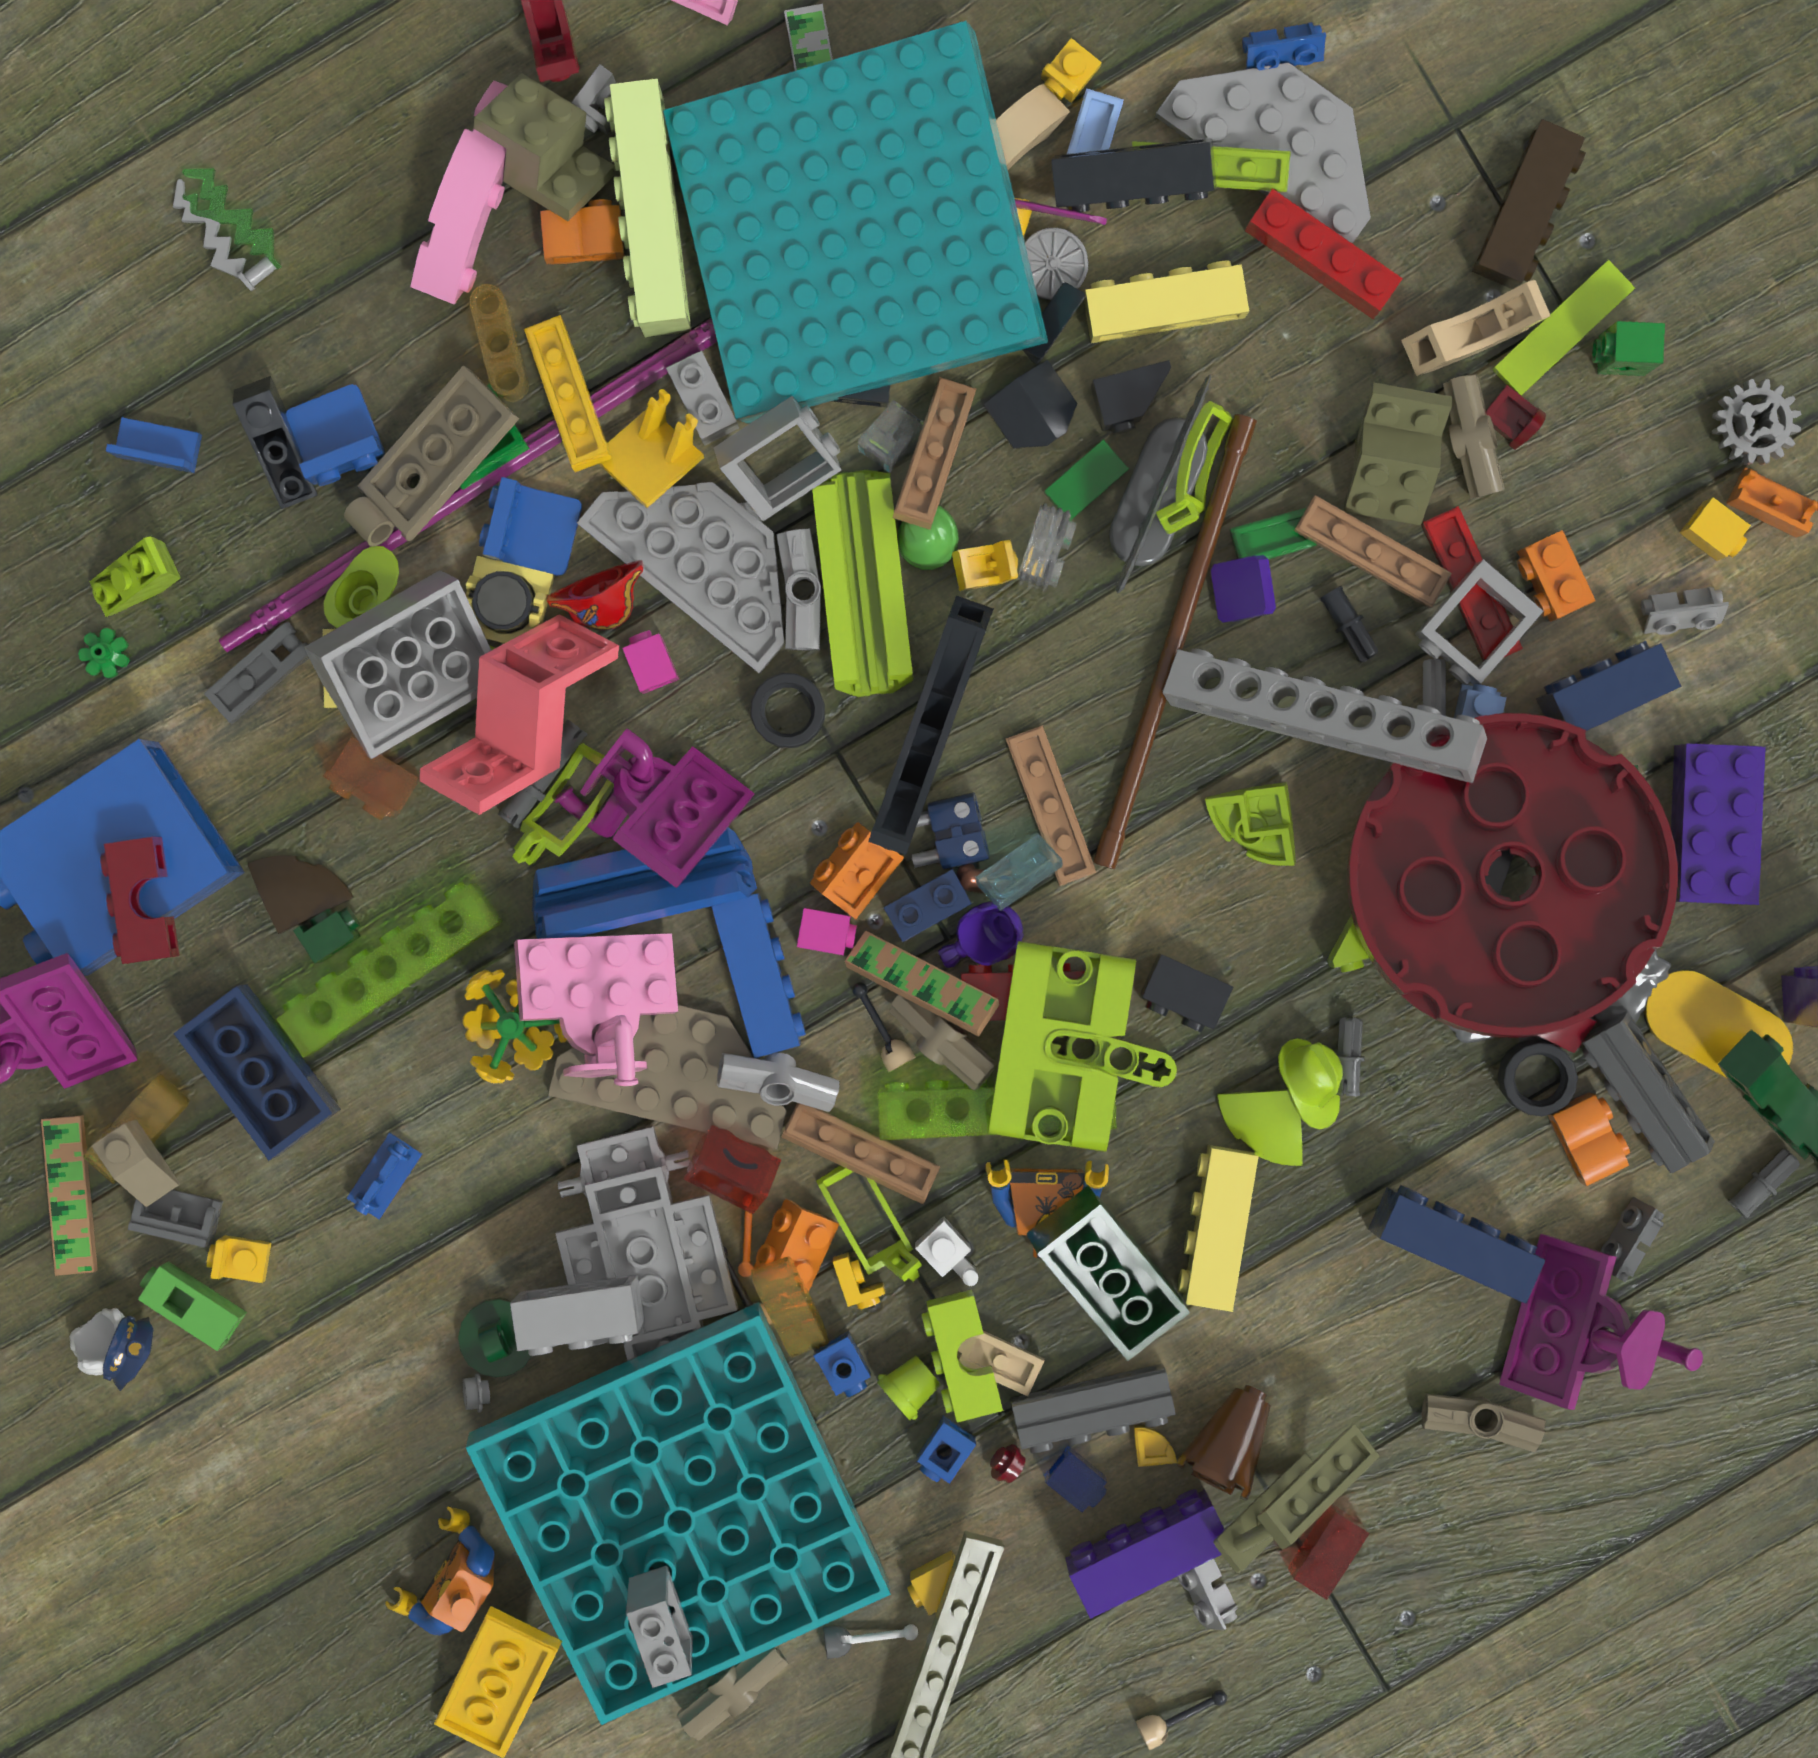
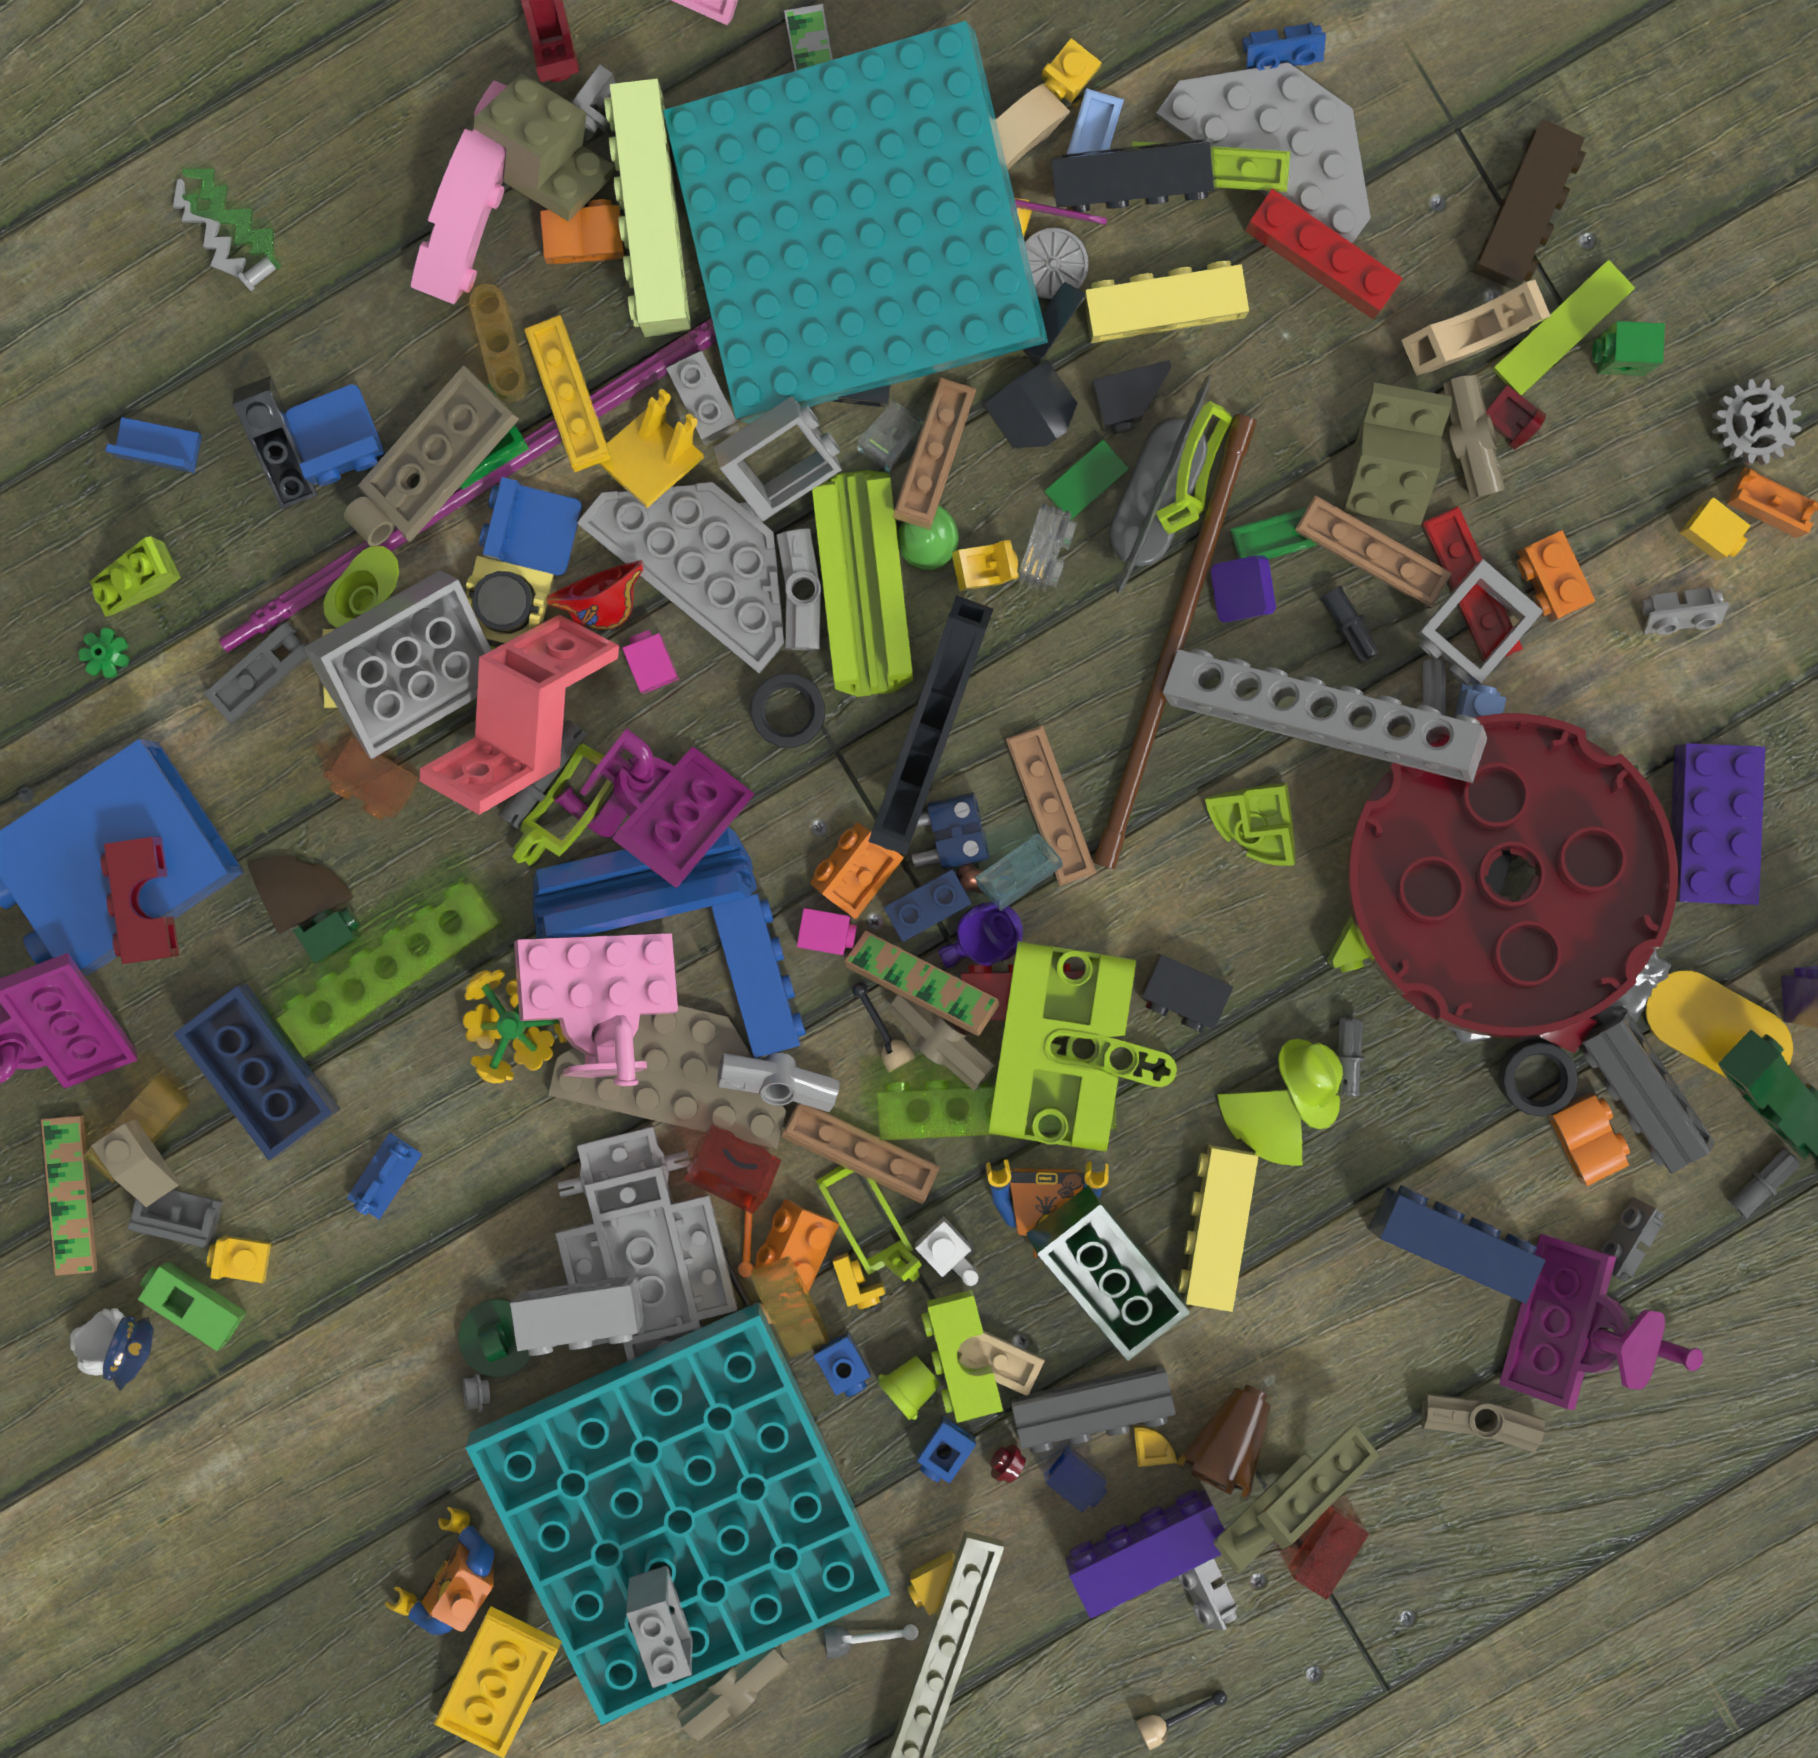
dark blue brick [1536,641,1682,731] -> none

